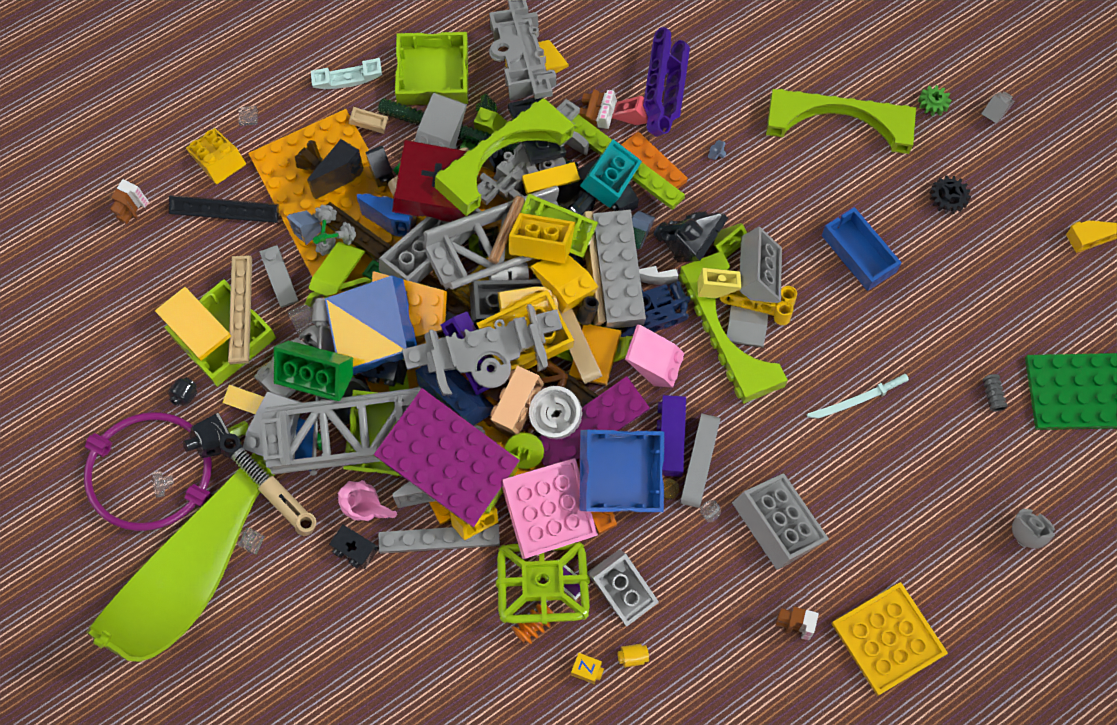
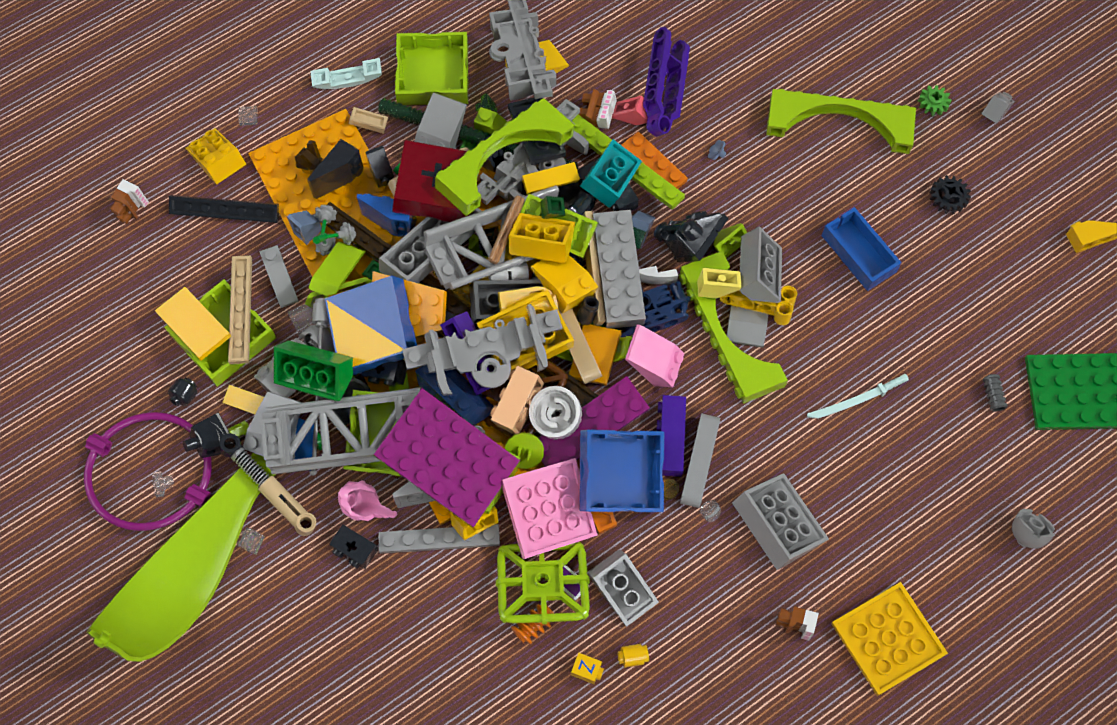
none -> dark green slope [540,196,565,219]

